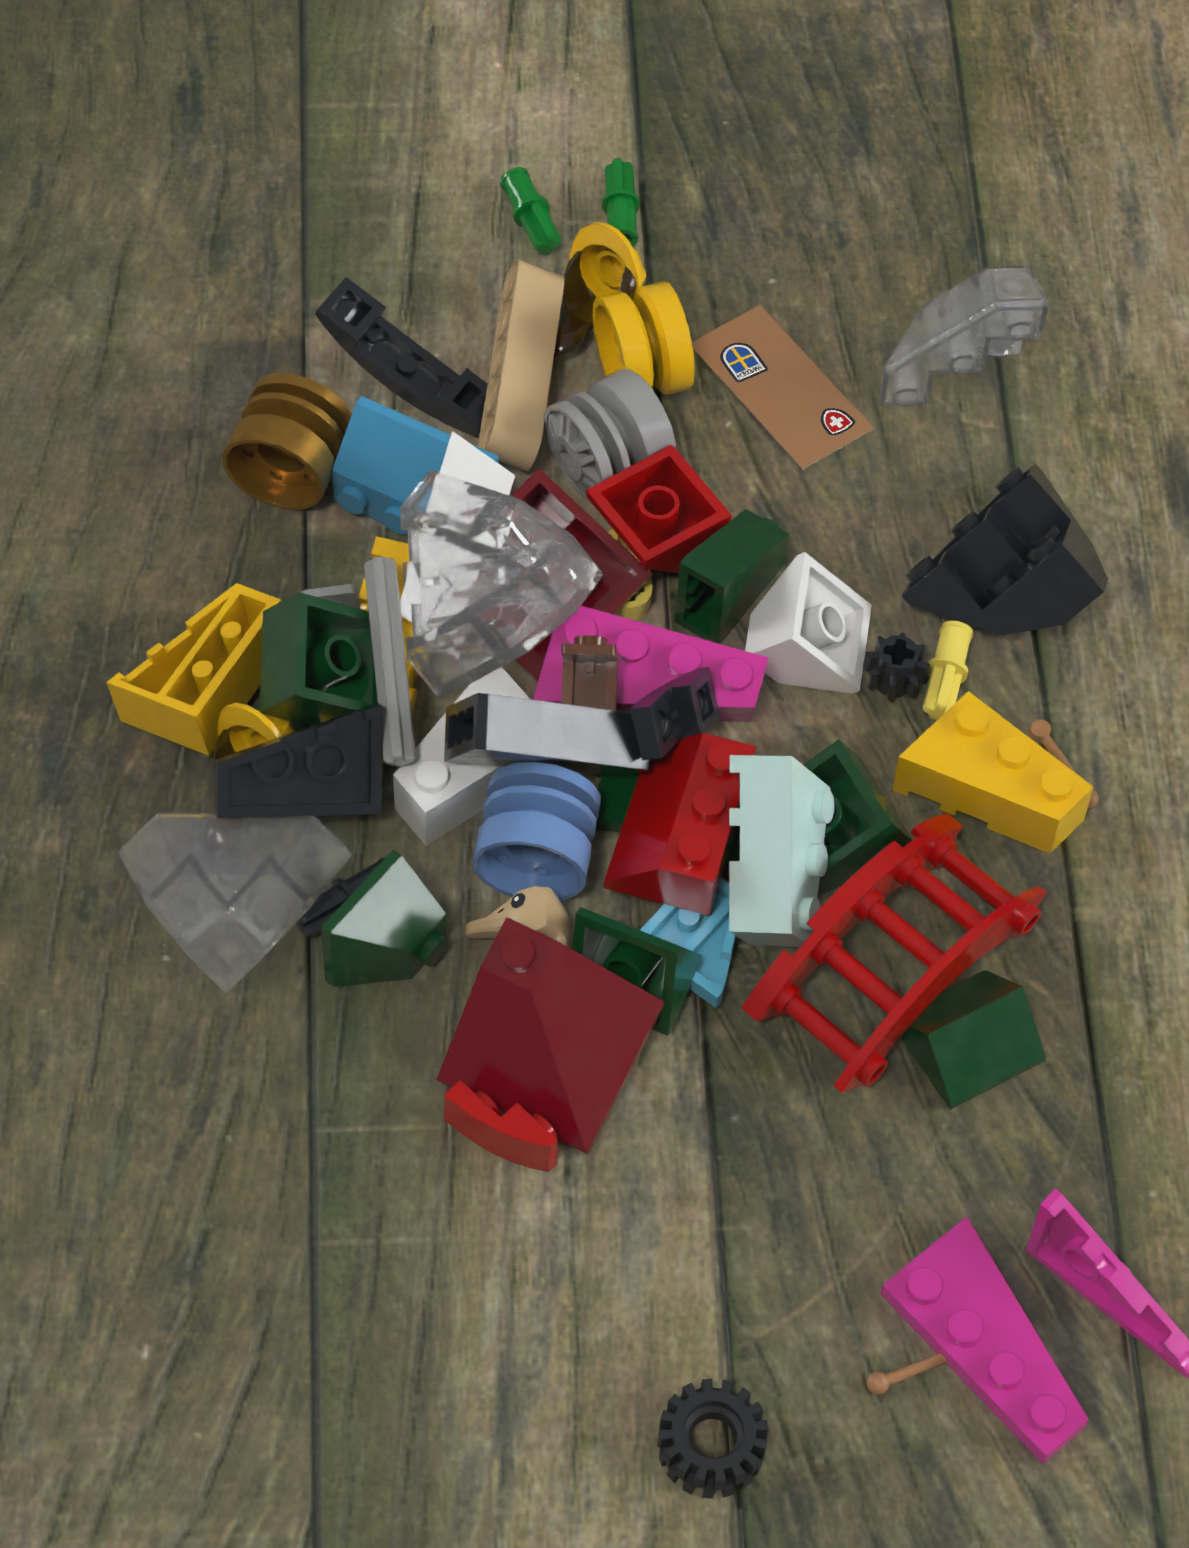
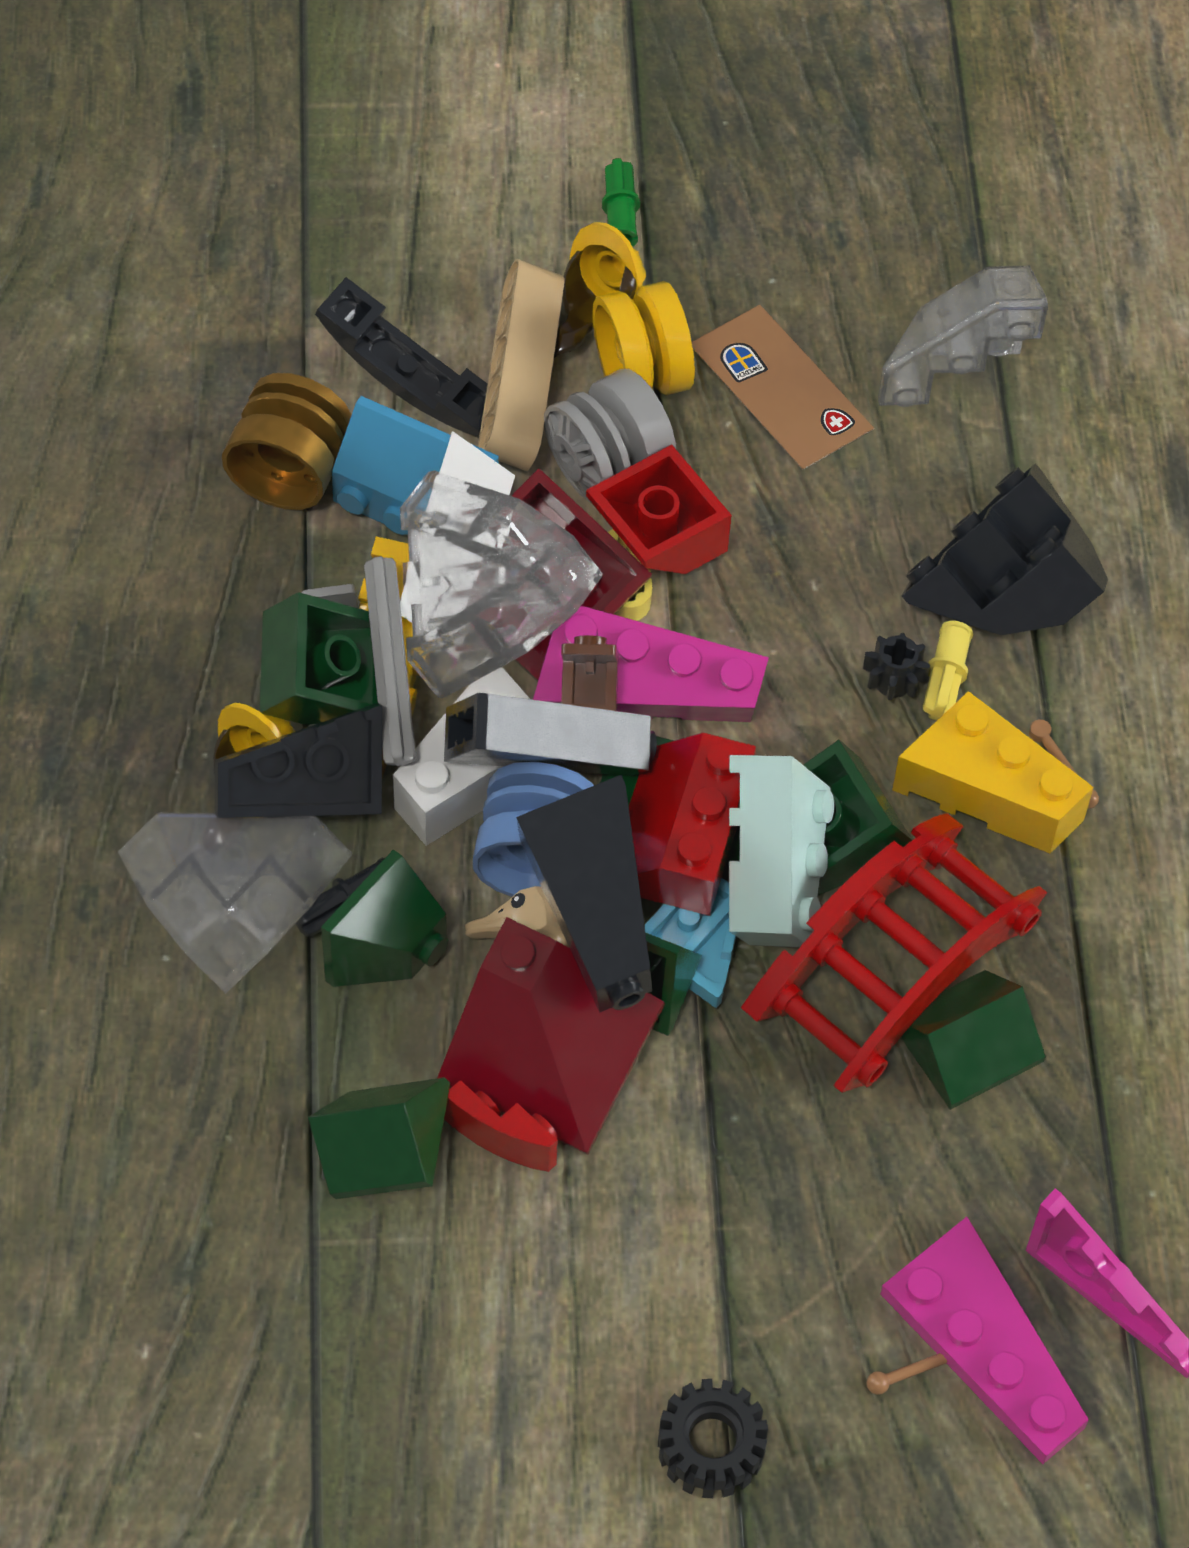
yellow wedge [106,583,282,756] -> none
green axle [500,167,561,255] -> none
black slope [630,667,720,760] -> none
dark green slope [674,509,790,644] -> none
white slope [745,552,872,694] -> none
none -> dark green slope [308,1077,450,1199]
none -> black slope [516,775,652,1013]

